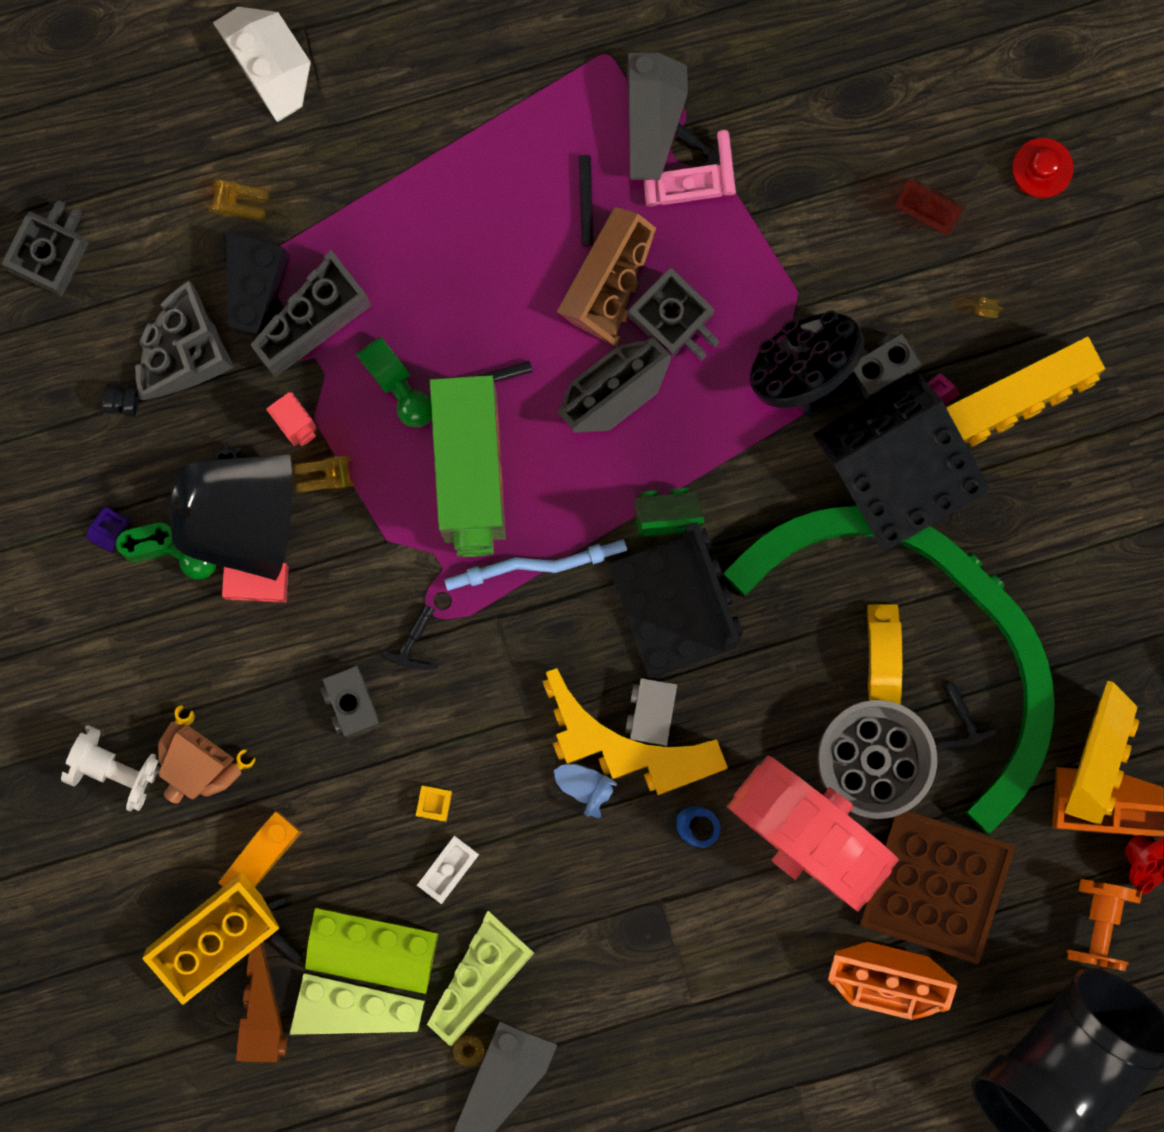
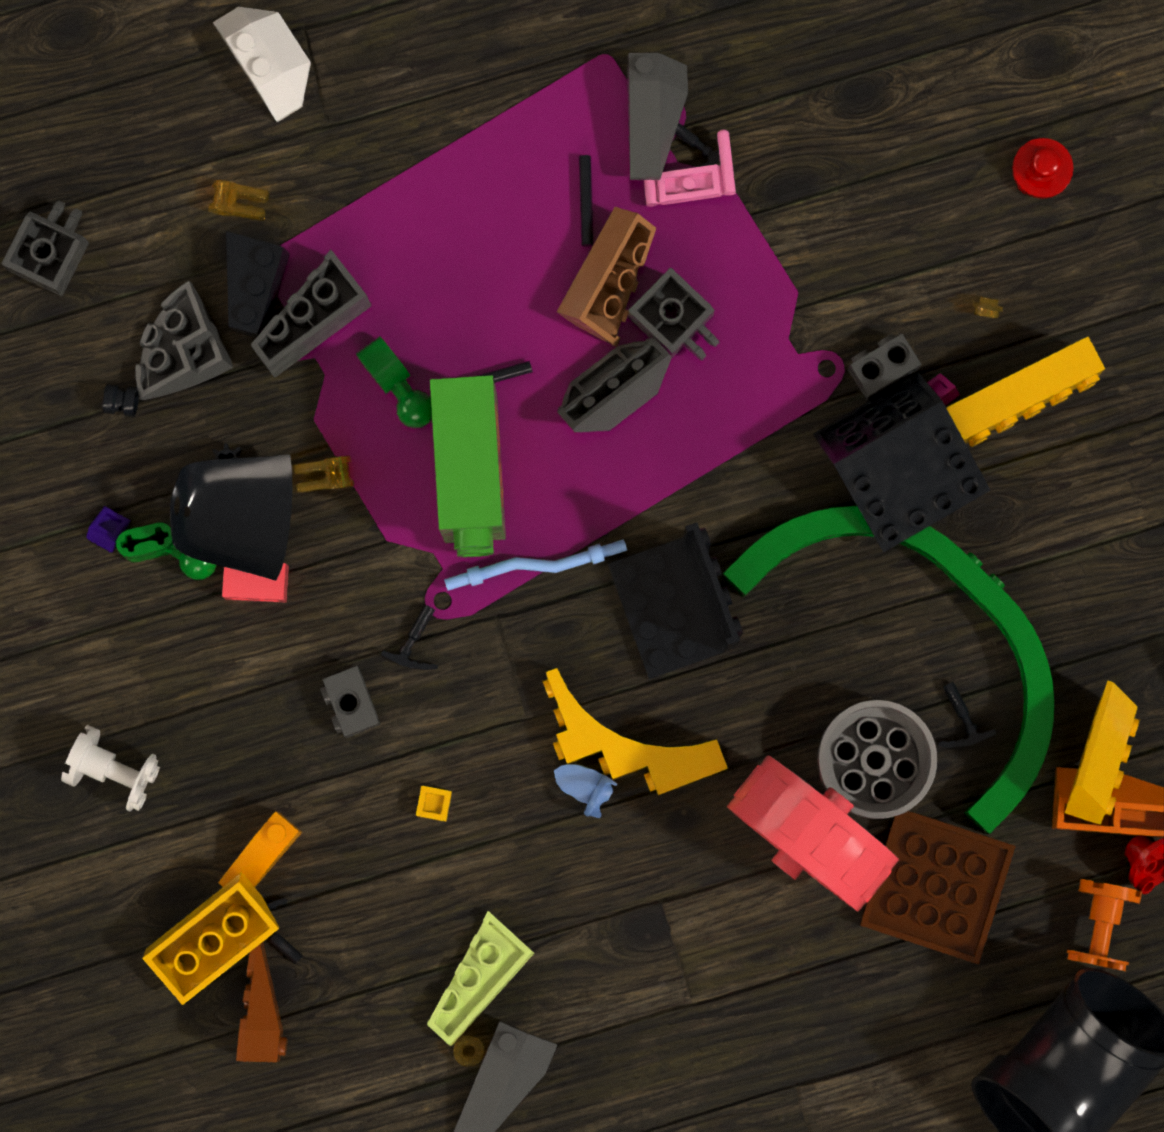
nougat torso [158,705,255,804] -> none
coral brick [267,392,317,446] -> none
yellowish green wing [289,973,425,1035] -> none
lime slope [305,908,439,994] -> none
white plate [417,836,479,904] -> none
light grey brick [625,678,677,747] -> none
green slope [634,488,704,537] -> none
blue piece [677,806,721,848] -> none
black bracket [750,310,865,419] -> none
orange wedge [828,942,958,1020] -> none
yellow arch [867,604,902,705] -> none
clear red brick [894,178,967,235] -> none

